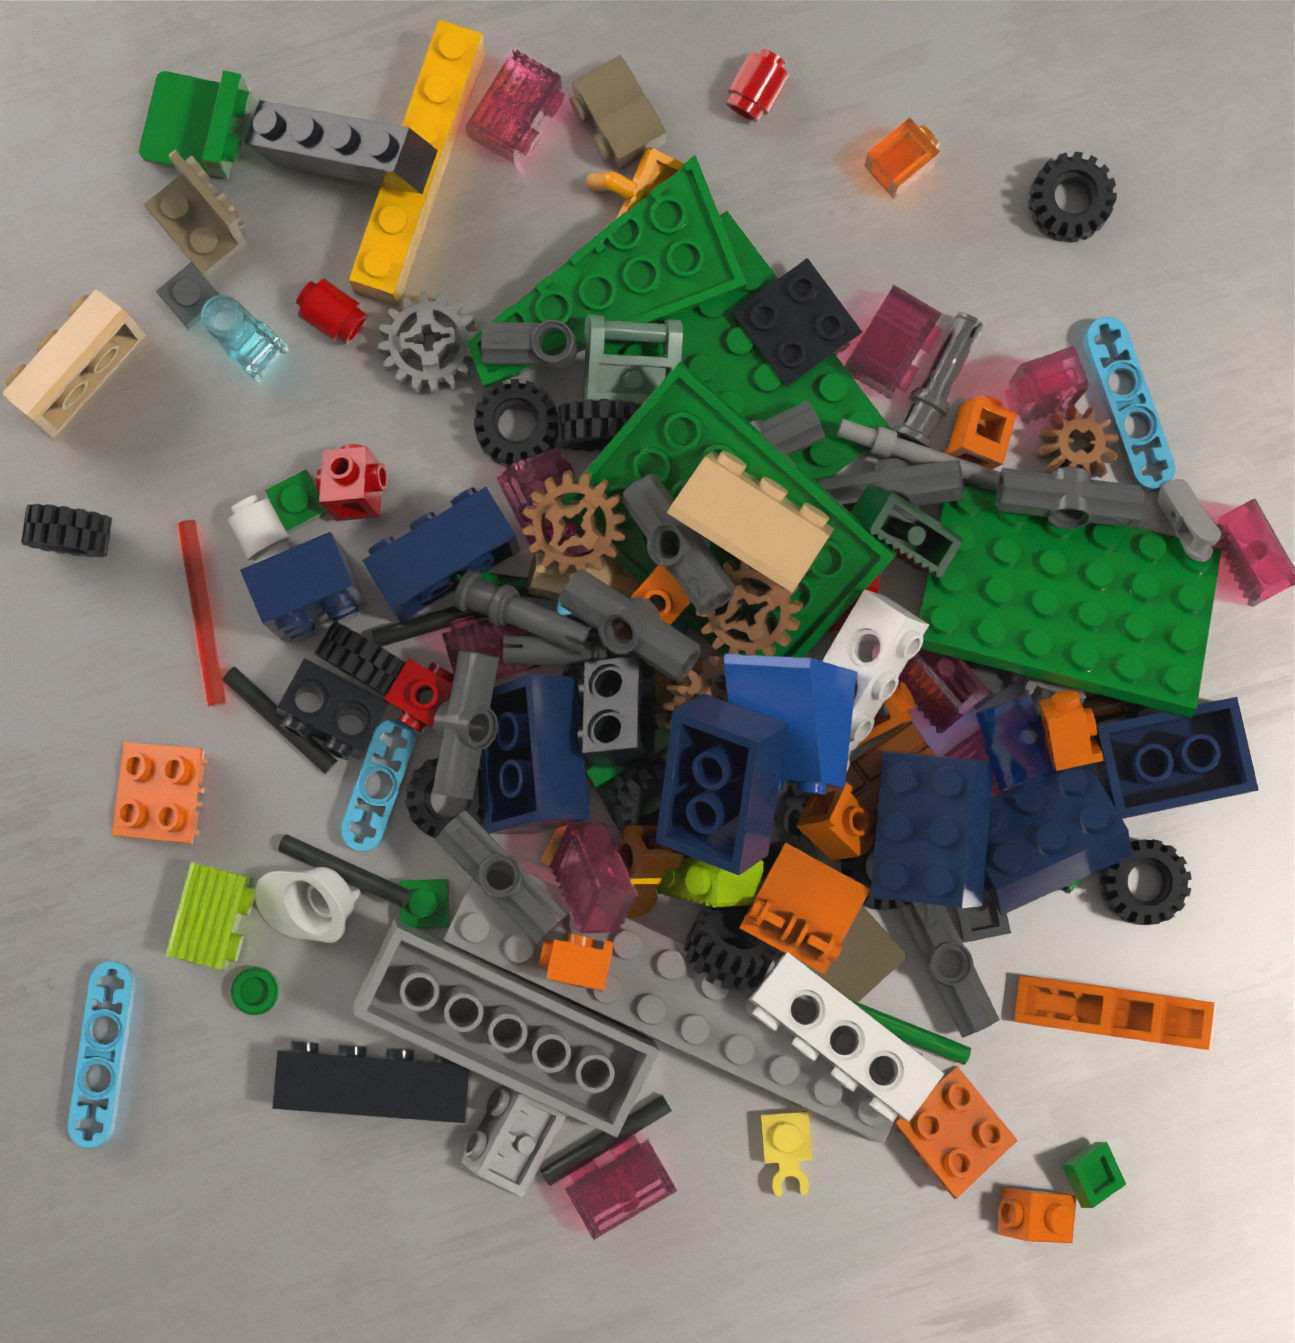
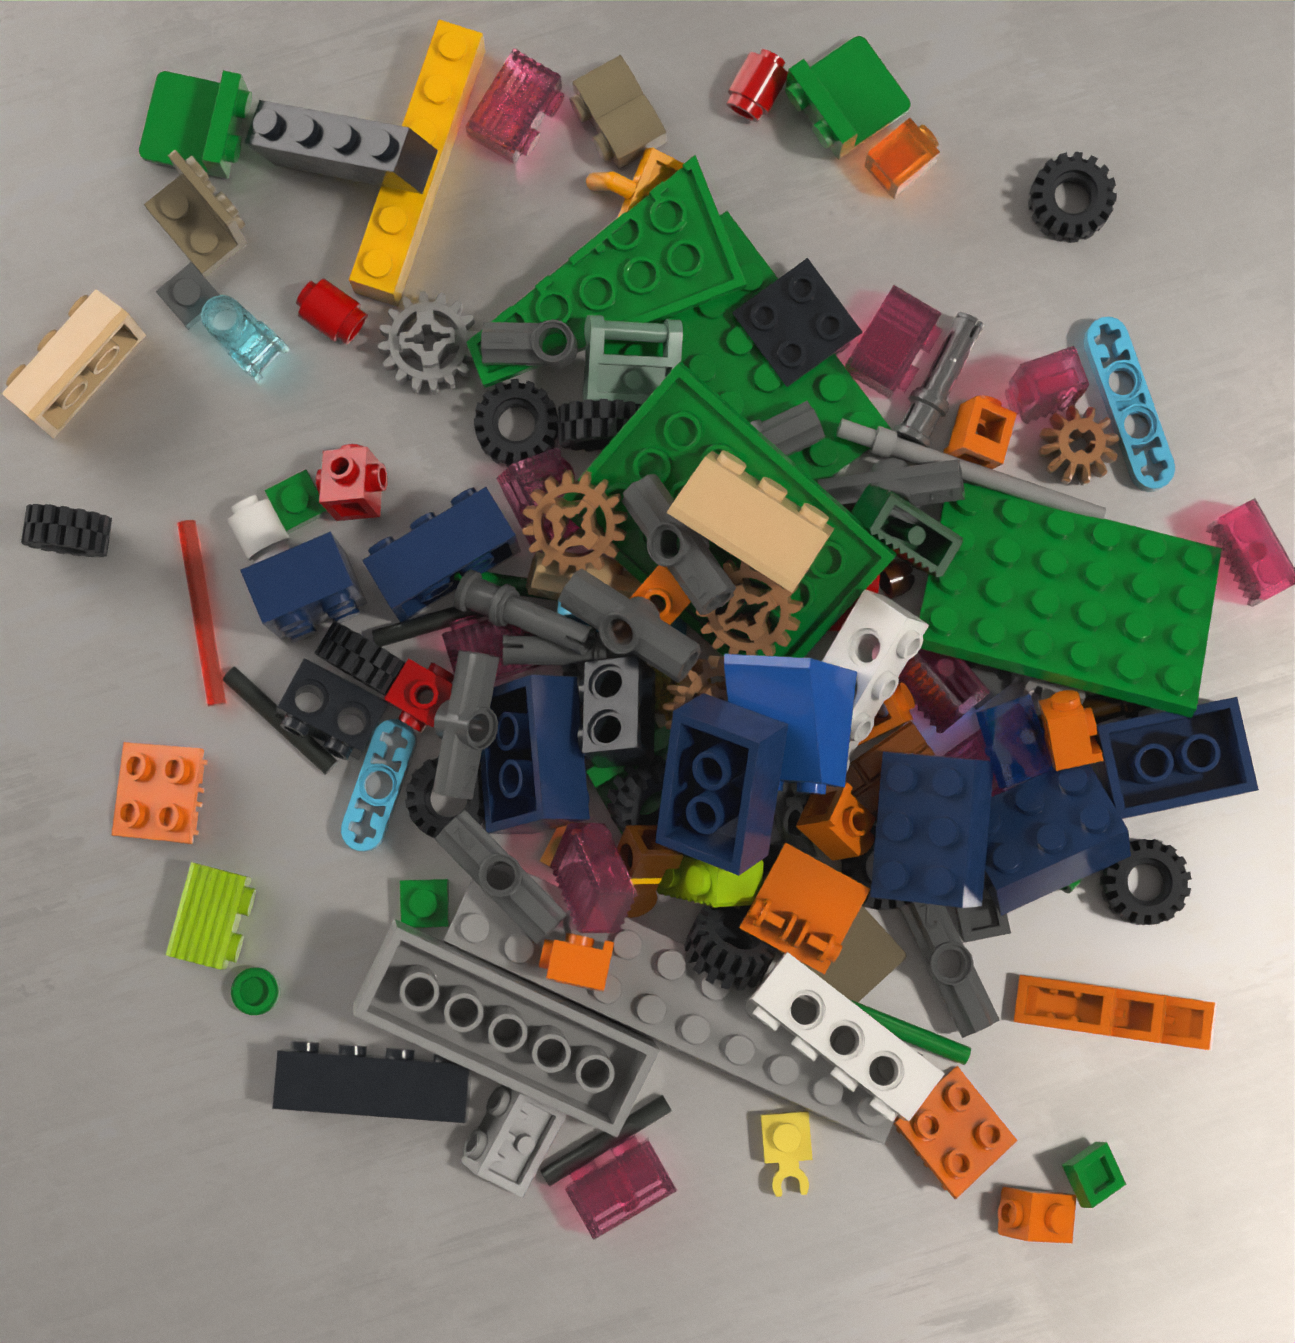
medium azure beam [68,961,136,1148] -> none
white piece [255,867,361,943] -> none
pearl dark grey bar [278,834,412,908] -> none
dark grey piece [995,467,1145,529] -> none
light grey bar [1156,479,1221,562] -> none
none -> green bracket [785,36,911,160]
none -> reddish brown hinge [879,559,915,599]

